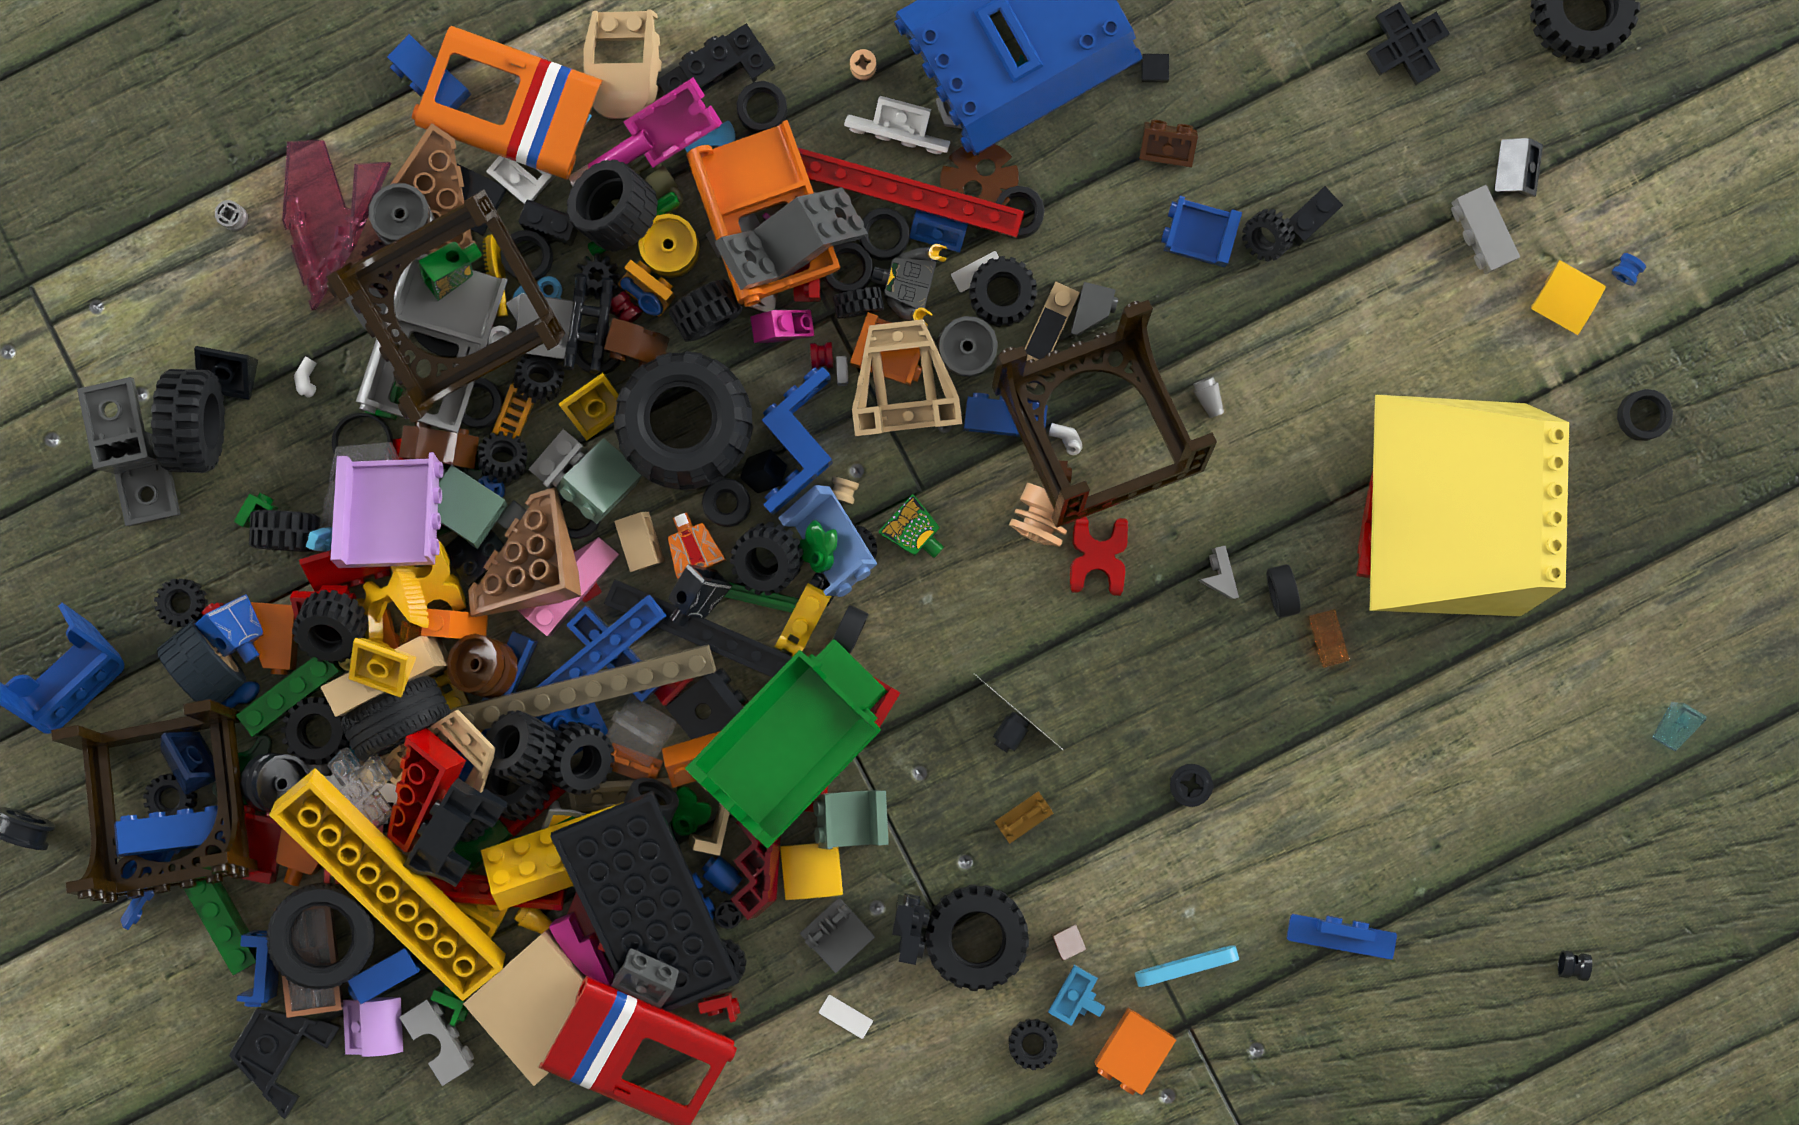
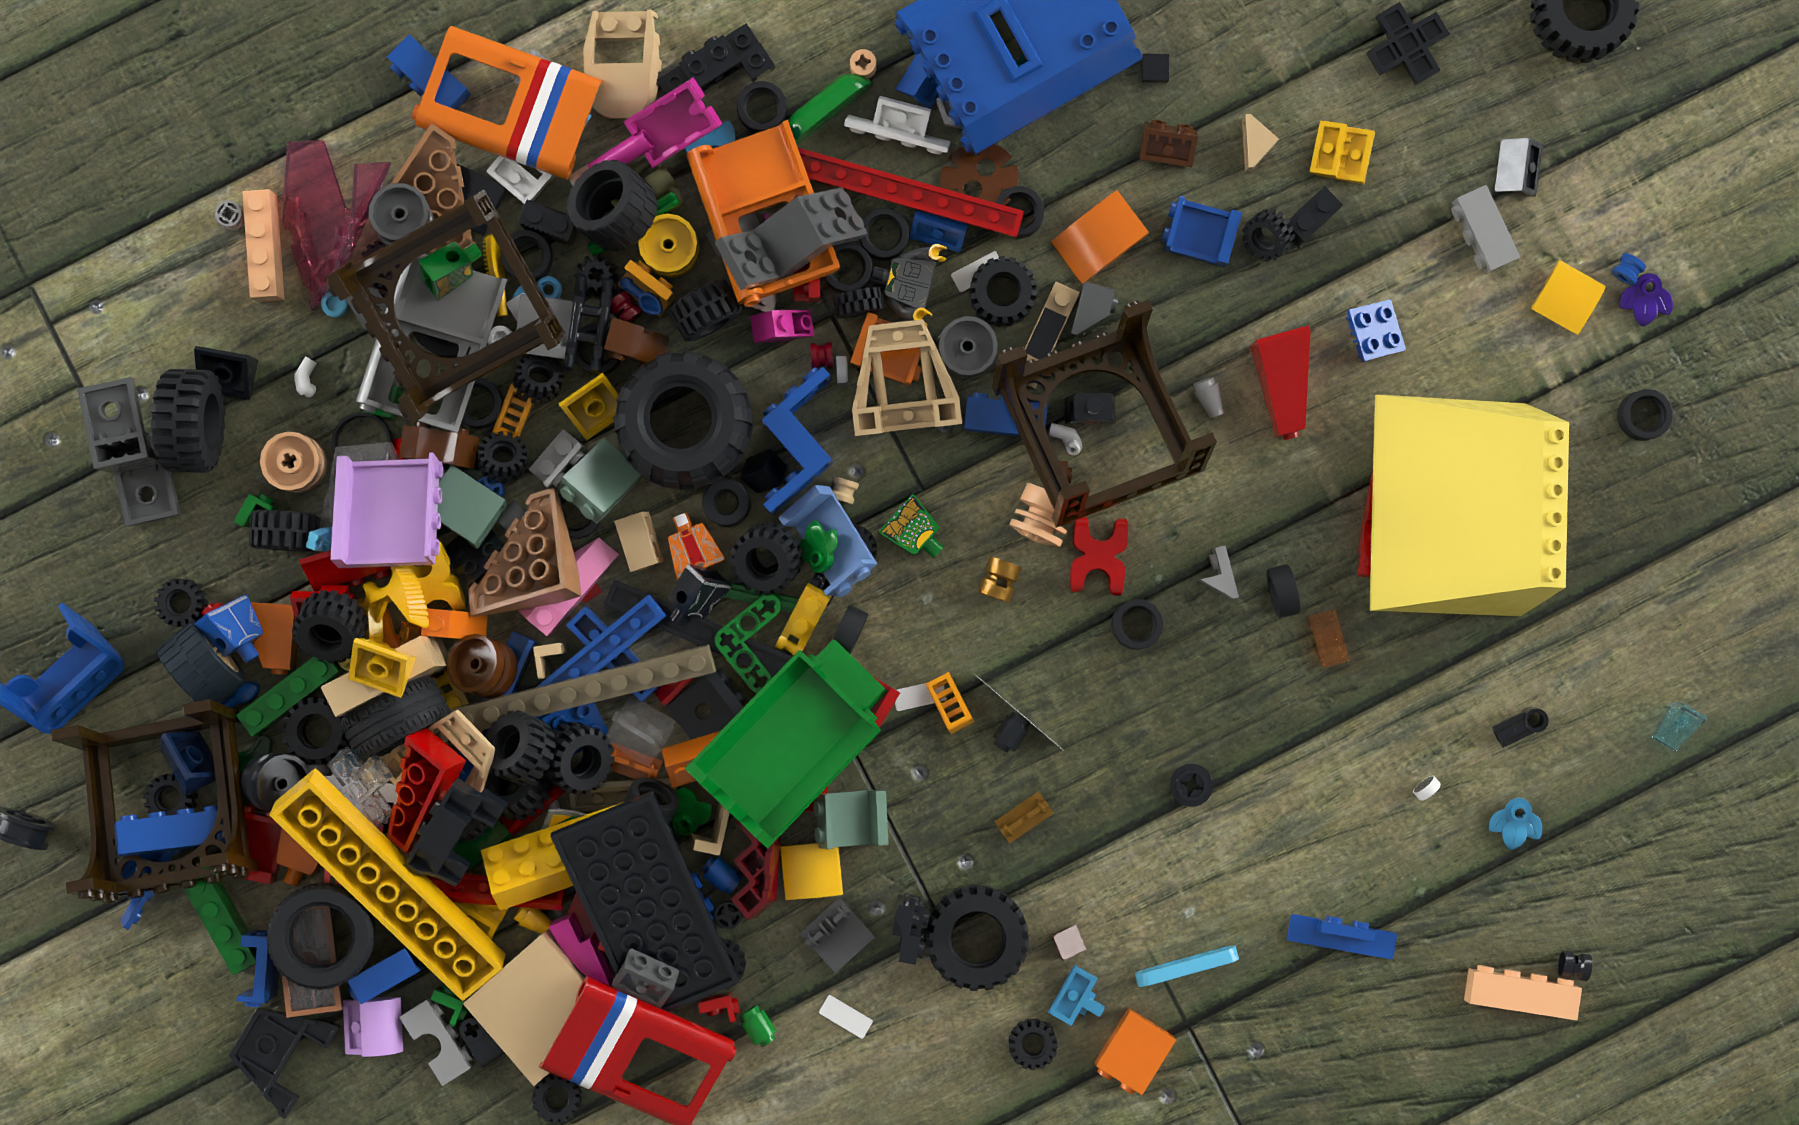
none -> light nougat brick [242,189,285,302]
none -> light nougat wheel [260,432,328,493]
none -> medium azure tile [321,291,349,318]
none -> black piece [460,1014,505,1068]
none -> black tyre [532,1074,582,1124]
none -> tan panel [533,643,569,679]
none -> green beam [715,595,781,693]
none -> green brick [739,1005,777,1047]
none -> green brick [788,73,873,145]
none -> white sticker [895,683,947,711]
none -> blue panel [896,53,938,109]
none -> light orange slope [925,672,975,734]
none -> pearl gold wheel [977,556,1022,603]
none -> orange slope [1051,190,1149,285]
none -> black torso [1064,393,1116,425]
none -> black tyre [1111,599,1164,650]
none -> tan slope [1242,114,1279,172]
none -> red slope [1250,325,1311,441]
none -> yellow slope [1310,120,1375,185]
none -> hinge [1346,299,1406,363]
none -> white tile [1413,776,1440,801]
none -> light nougat brick [1464,965,1582,1020]
none -> dark azure plate [1489,798,1542,850]
none -> black piece [1492,706,1549,748]
none -> dark purple plate [1619,273,1673,327]

